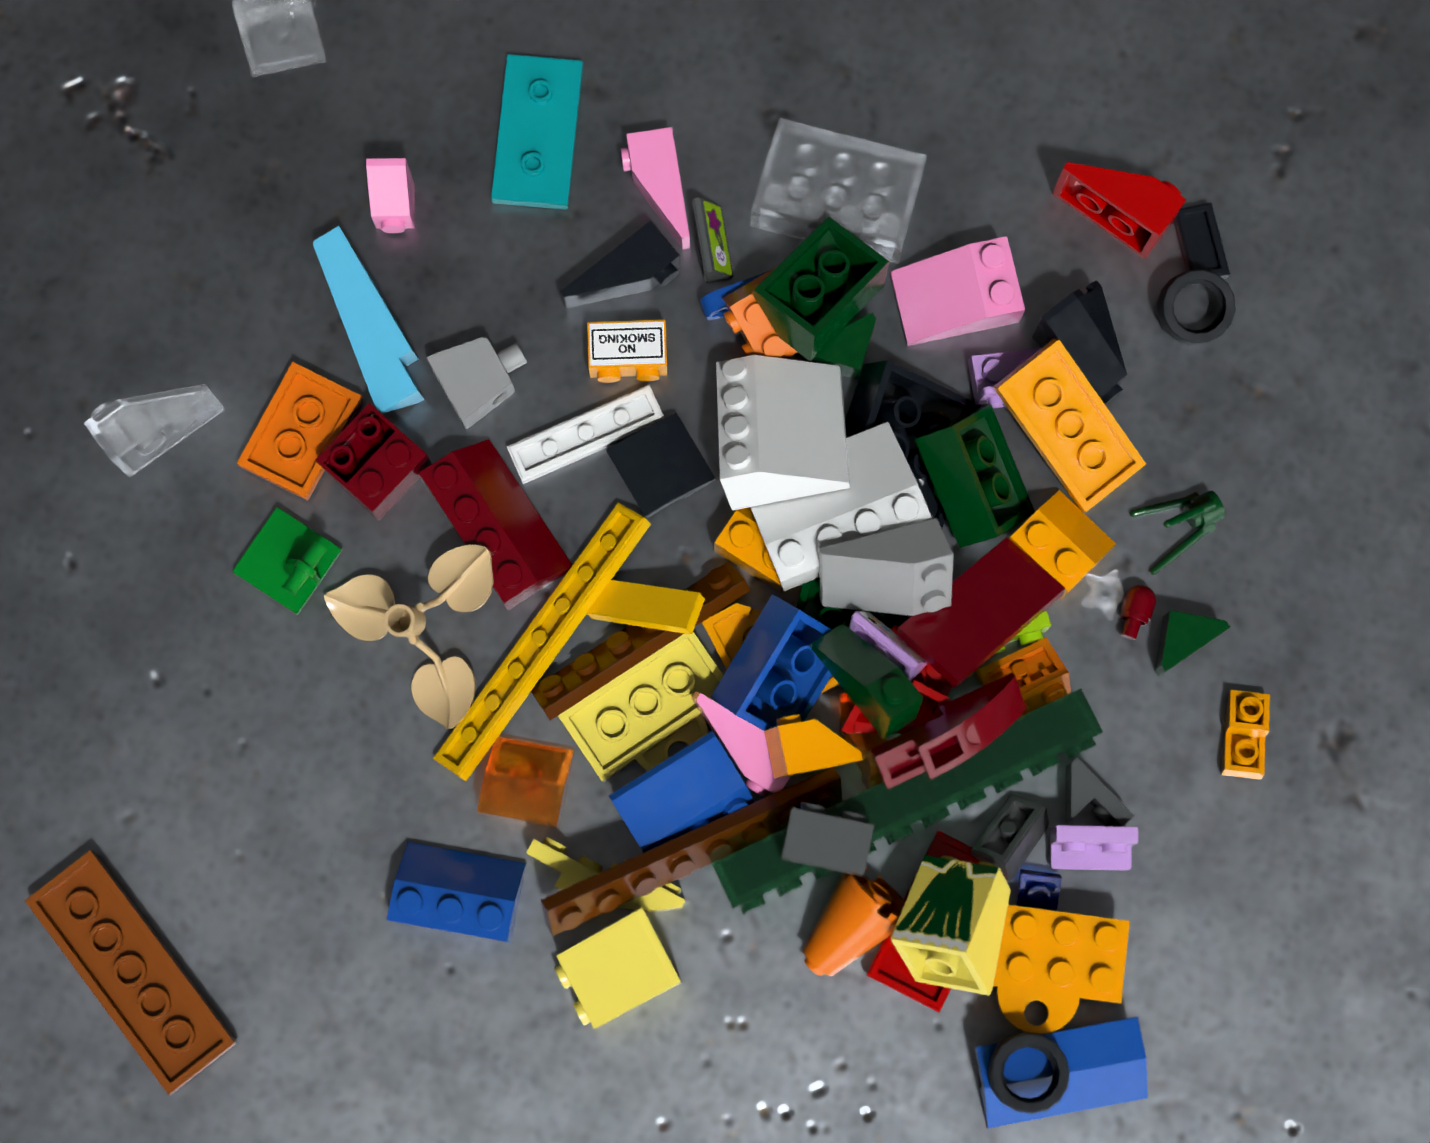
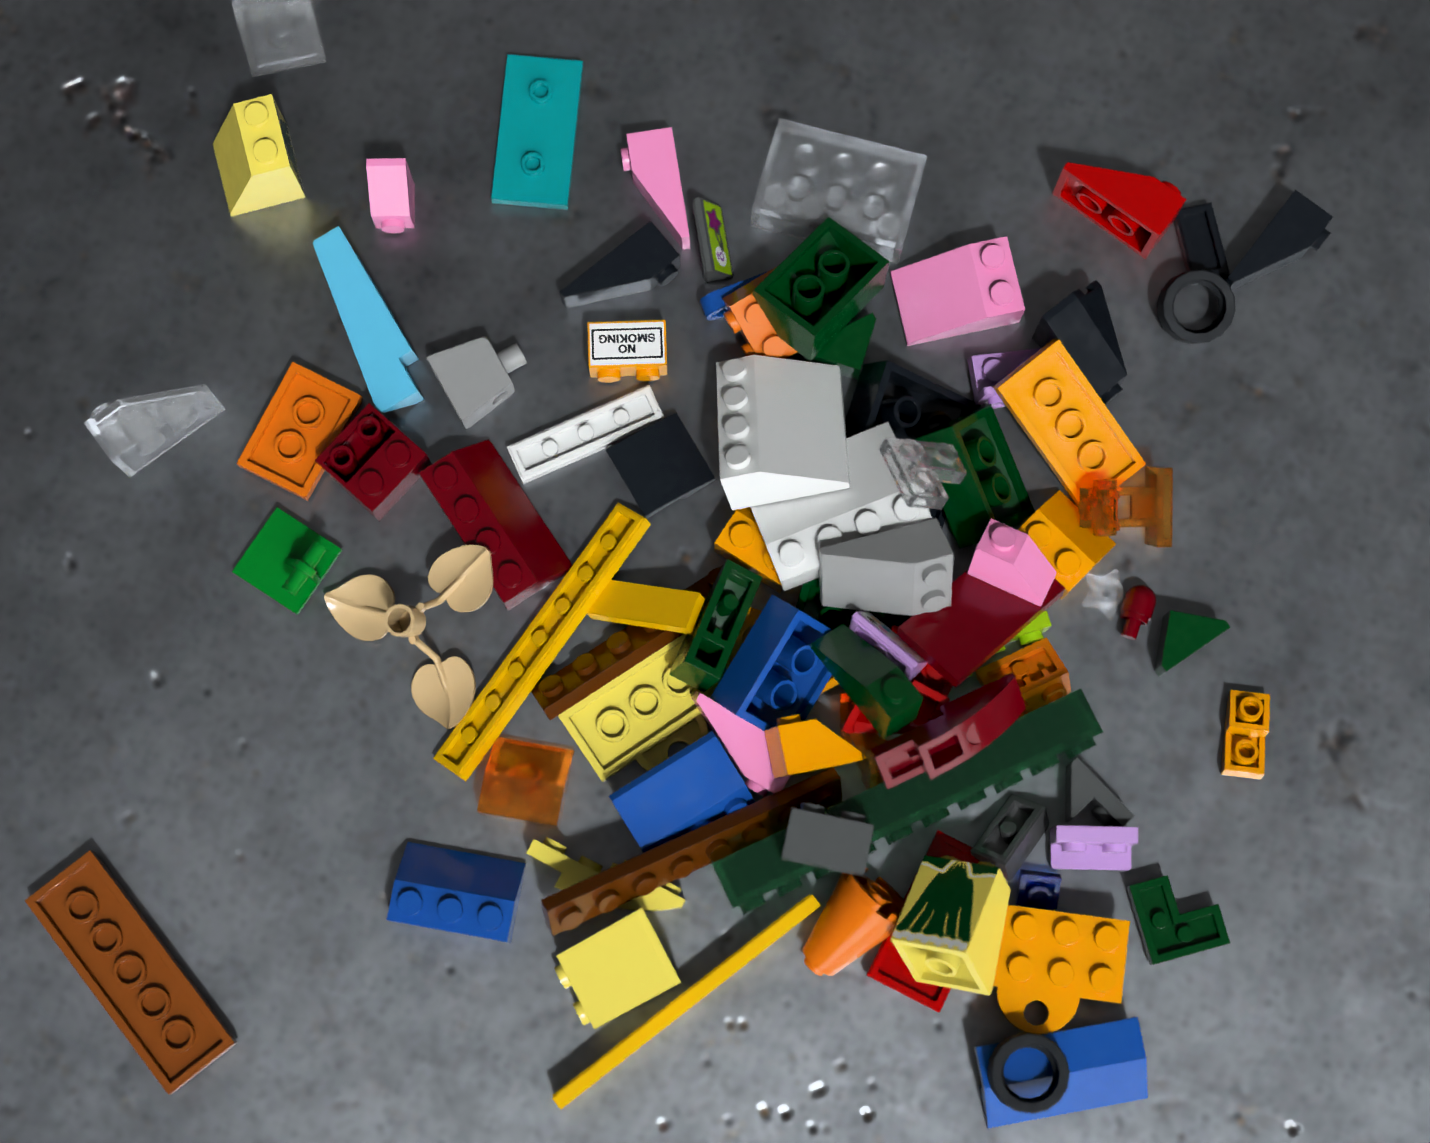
dark green plant [1130,490,1225,575] -> none
none -> light yellow slope [213,94,306,217]
none -> yellow tile [552,894,821,1110]
none -> dark green slope [669,559,763,692]
none -> clear plate [879,437,967,510]
none -> bright pink slope [967,518,1057,607]
none -> clear orange tile [1078,466,1173,547]
none -> dark green plate [1127,875,1230,965]
none -> black slope [1226,190,1333,290]

